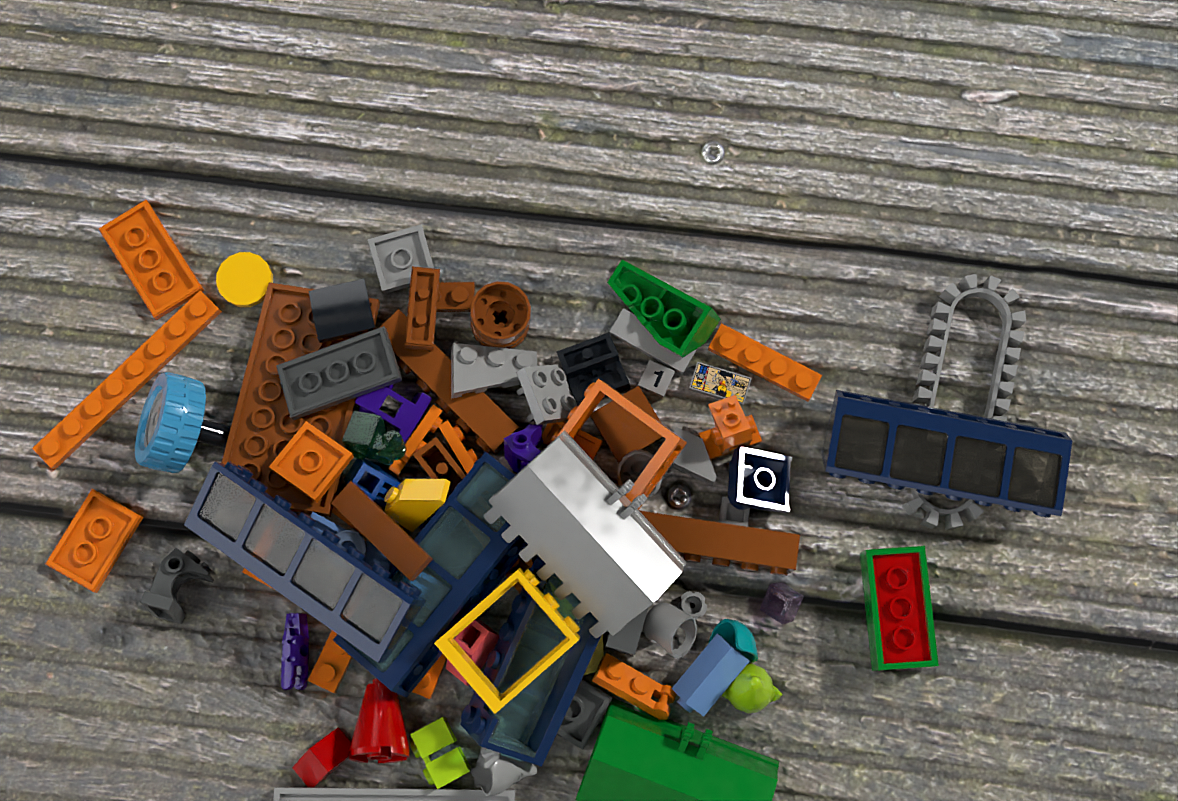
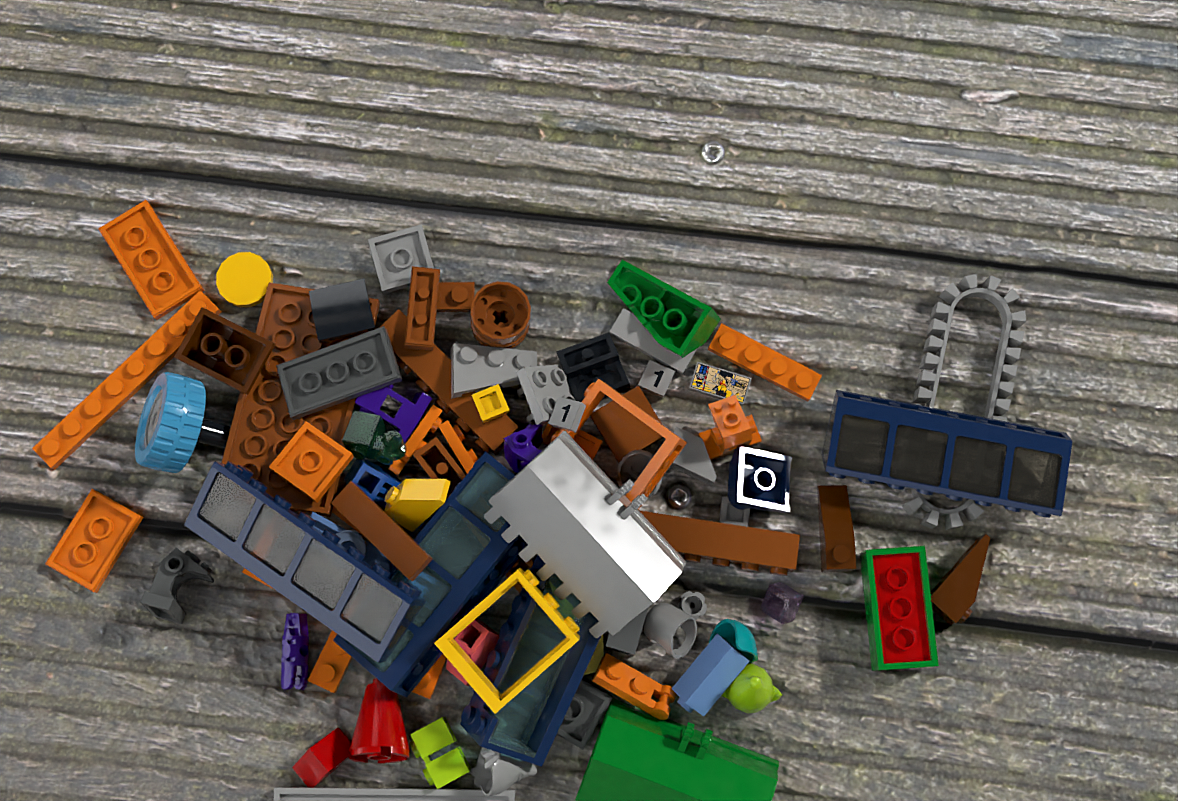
none -> reddish brown slope [174,307,275,395]
none -> yellow plate [472,384,510,423]
none -> light grey tile [548,397,586,433]
none -> reddish brown slope [817,485,856,572]
none -> reddish brown slope [930,534,990,625]

